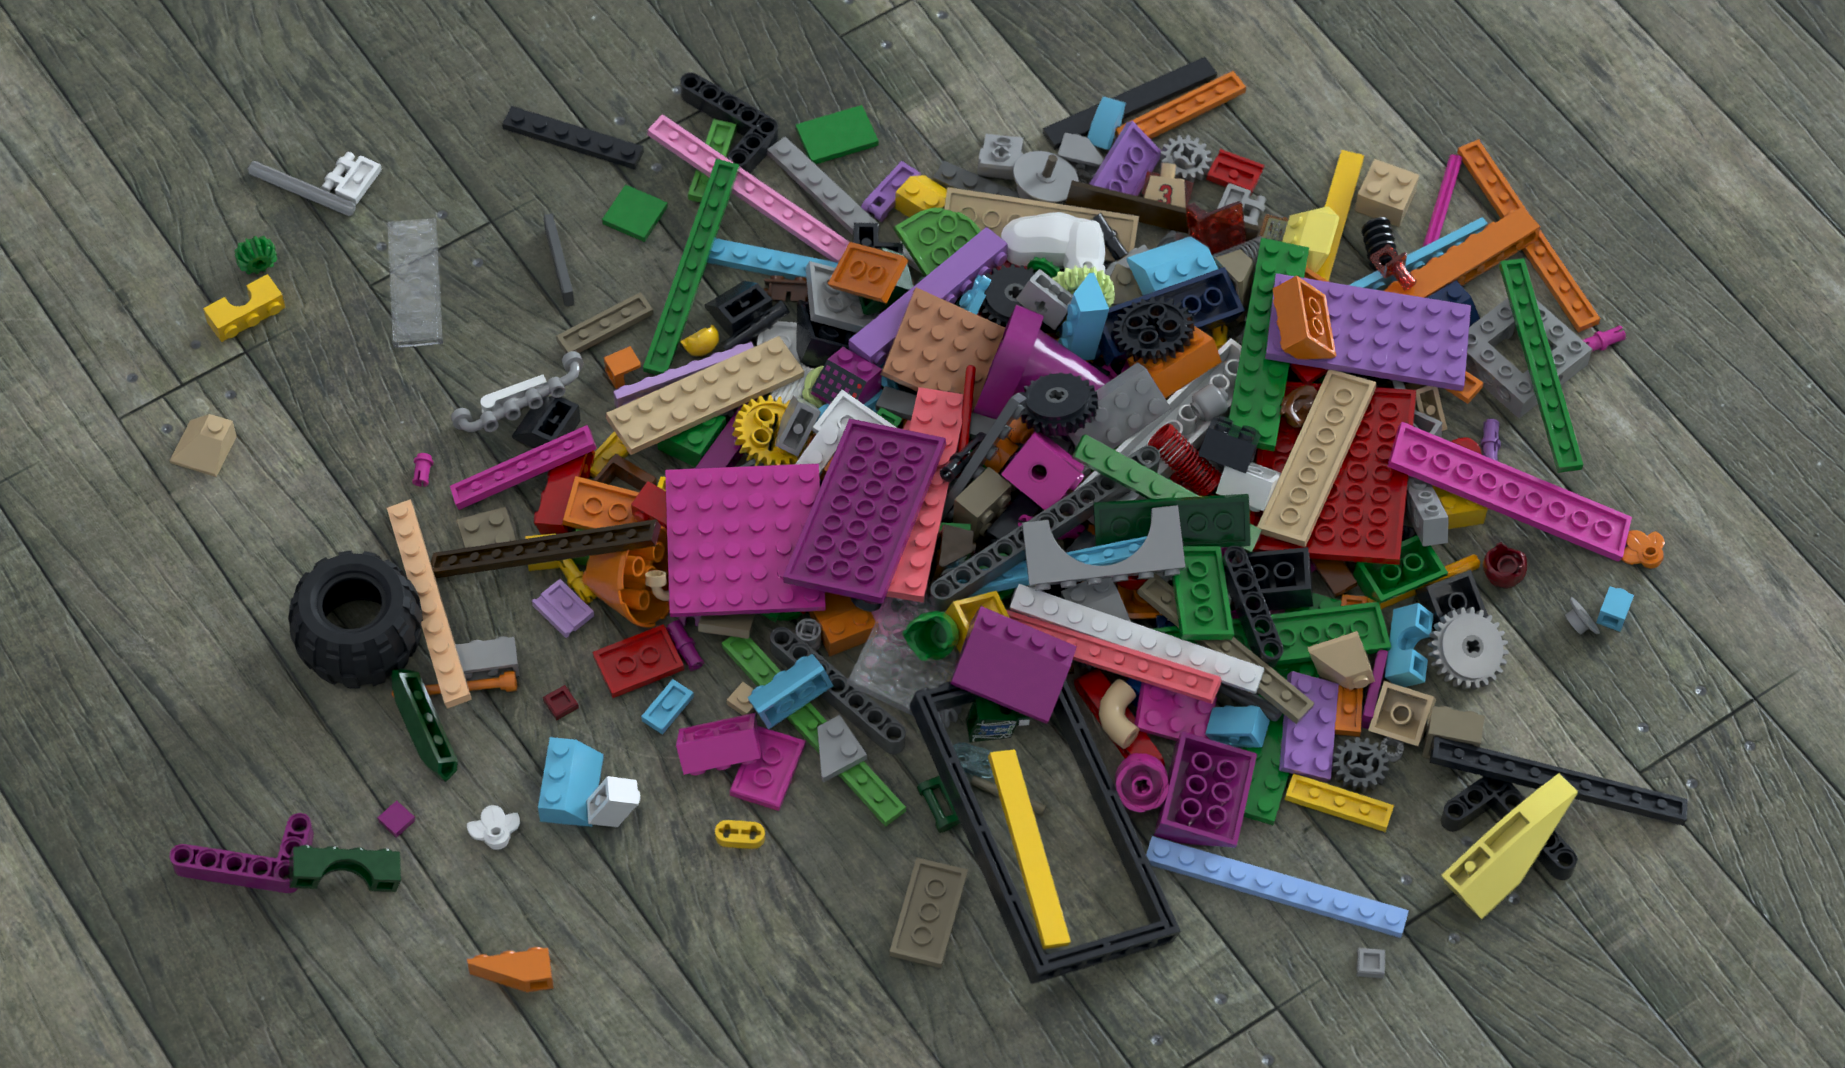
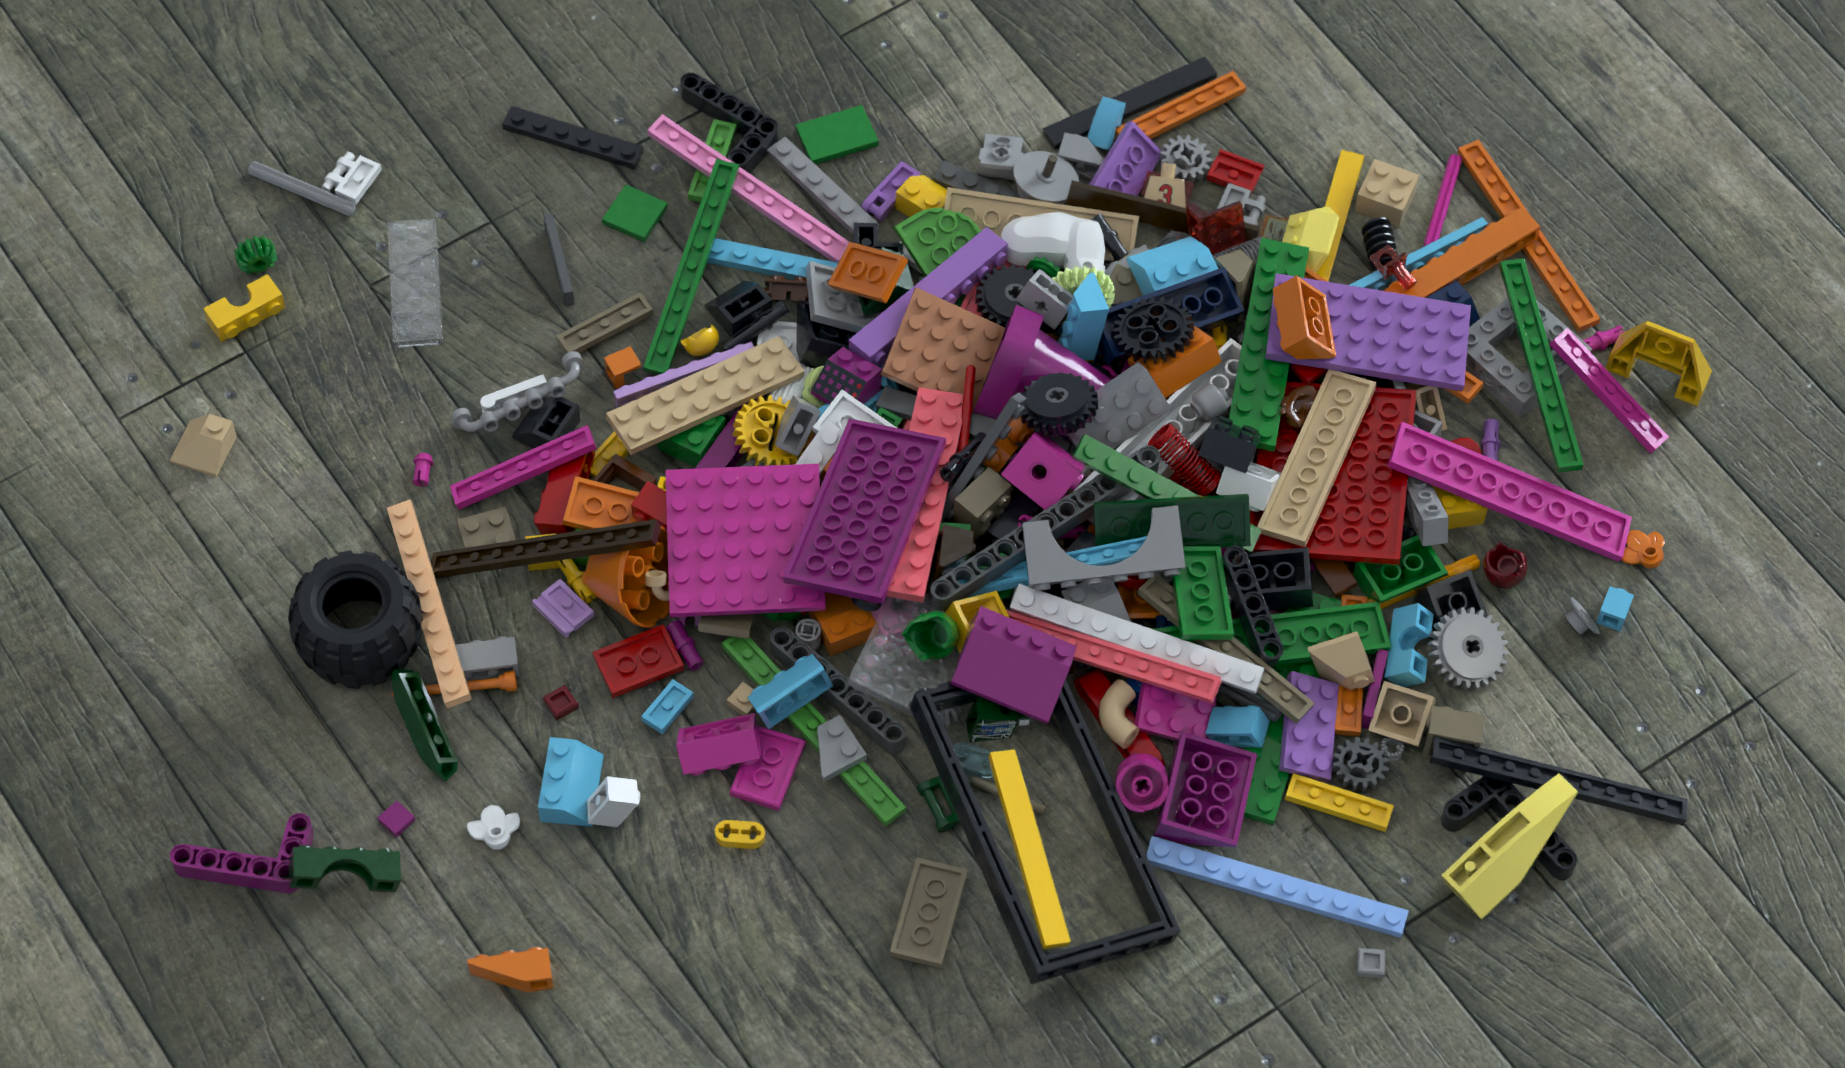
medium azure plate [959,275,991,315] -> none
none -> dark pink plate [1549,328,1669,454]
none -> yellow wedge [1606,321,1712,406]

